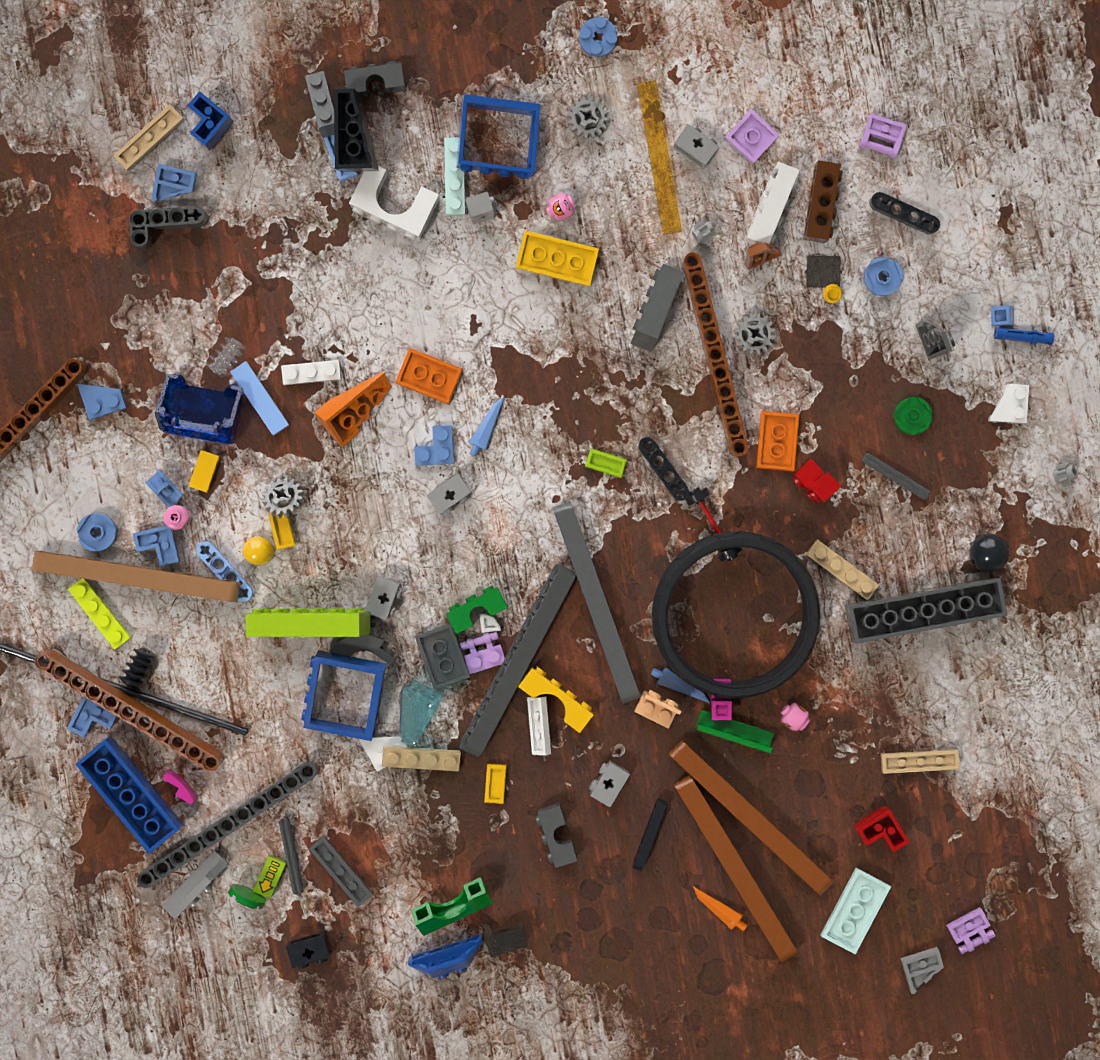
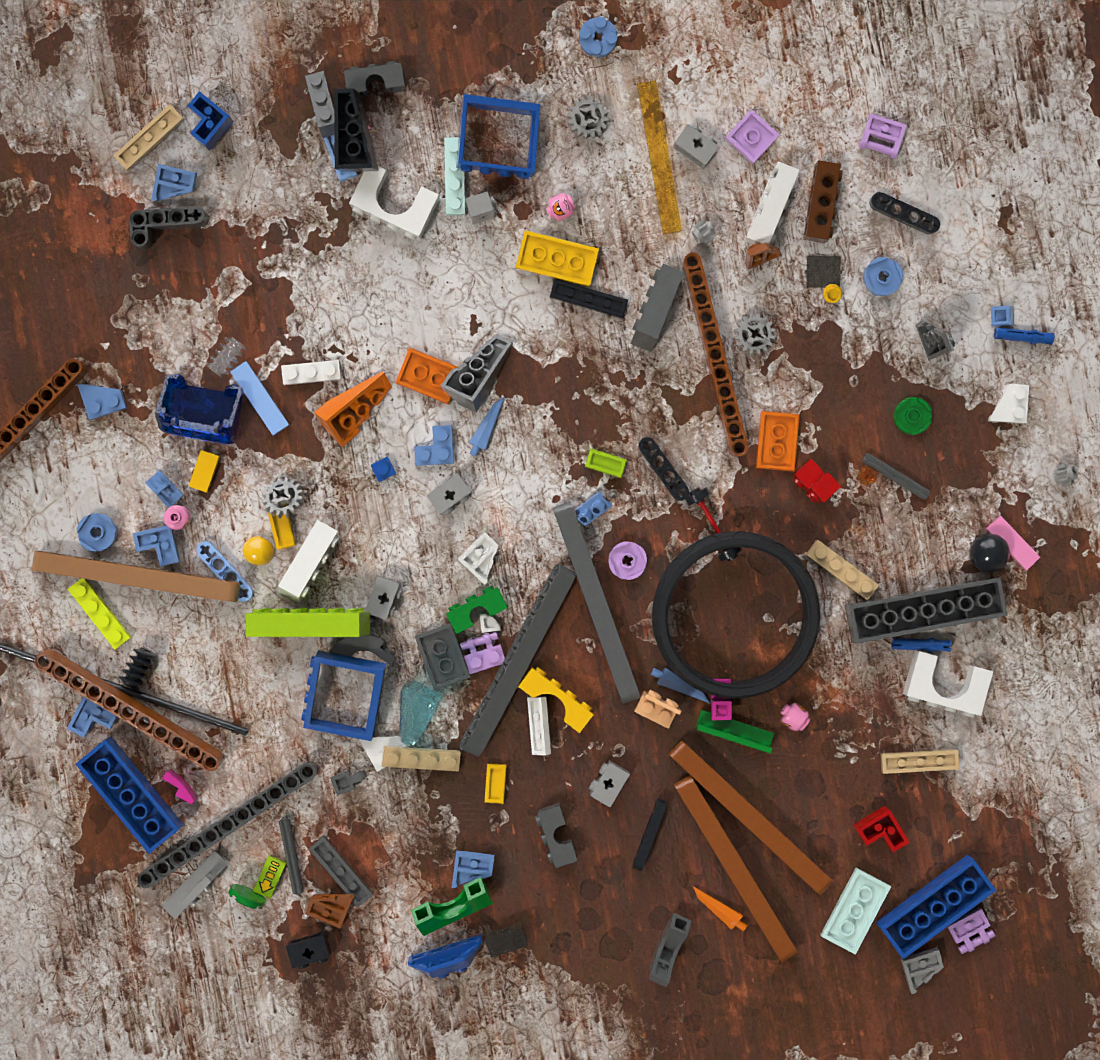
none -> white wedge [278,520,339,604]
none -> dark orange wing [305,894,354,928]
none -> dark grey plate [330,770,367,796]
none -> blue plate [371,456,396,482]
none -> dark grey wedge [440,334,513,413]
none -> medium blue wing [452,850,494,888]
none -> white wing [458,531,499,585]
none -> black tile [549,279,628,319]
none -> medium blue hips [575,492,612,526]
none -> lavender plate [608,541,647,580]
none -> dark grey arch [649,913,691,987]
none -> clear orange plate [858,467,877,486]
none -> blue brick [875,855,997,959]
none -> blue pin [891,637,951,653]
none -> white arch [903,650,993,718]
none -> bright pink tile [986,516,1040,570]

